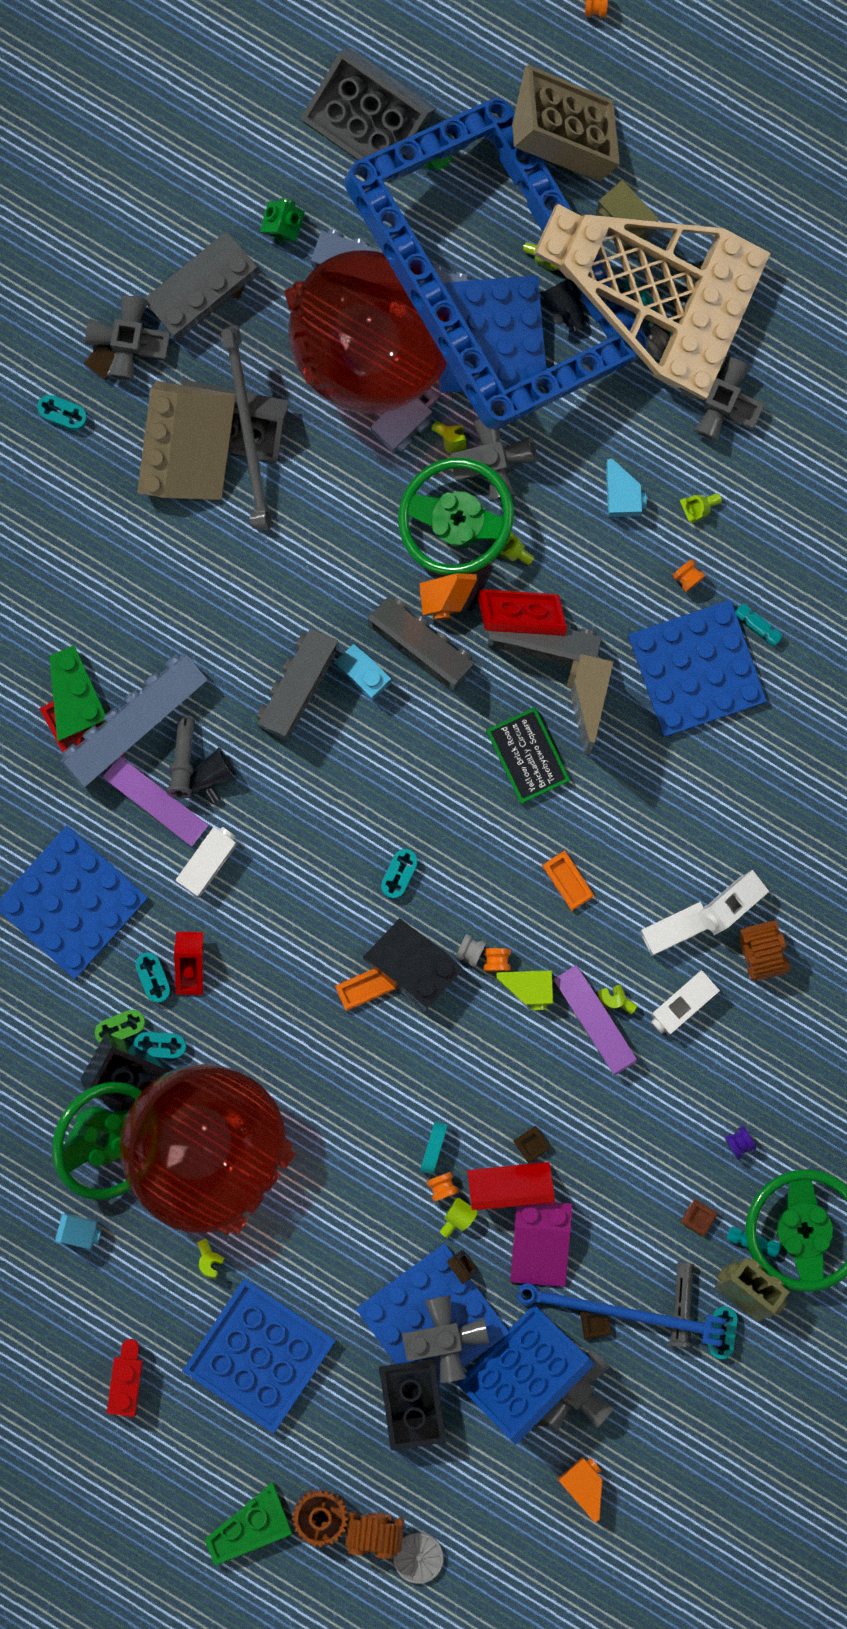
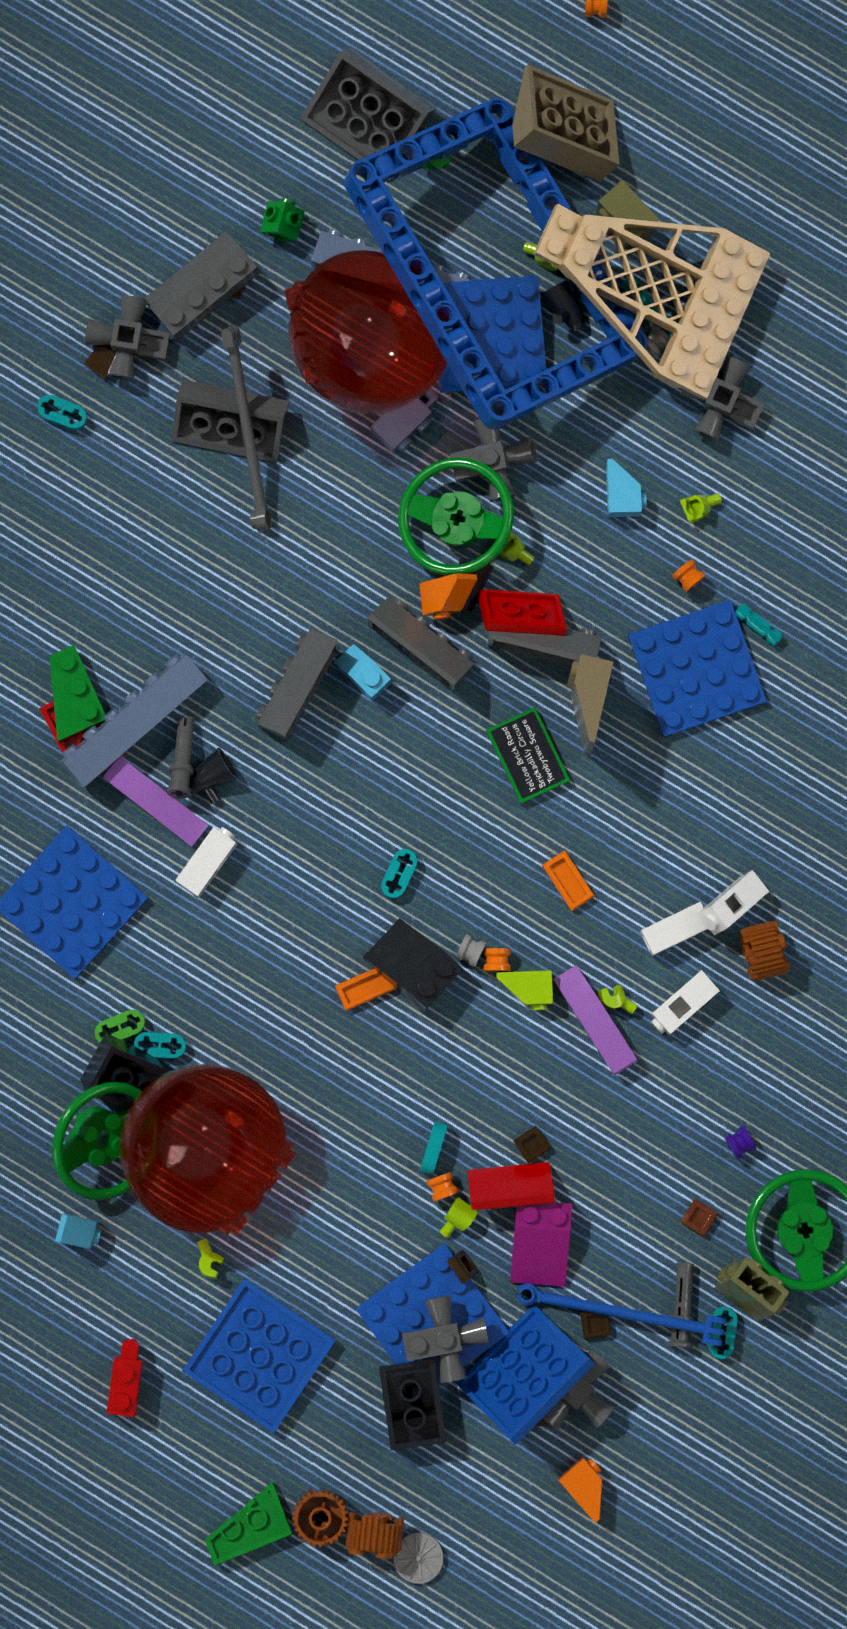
teal beam [136,952,171,1003] -> none
dark tan slope [137,381,236,500] -> none
red slope [174,932,204,995] -> none
lime piece [432,421,467,454] -> none
teal axle [727,1227,781,1257] -> none

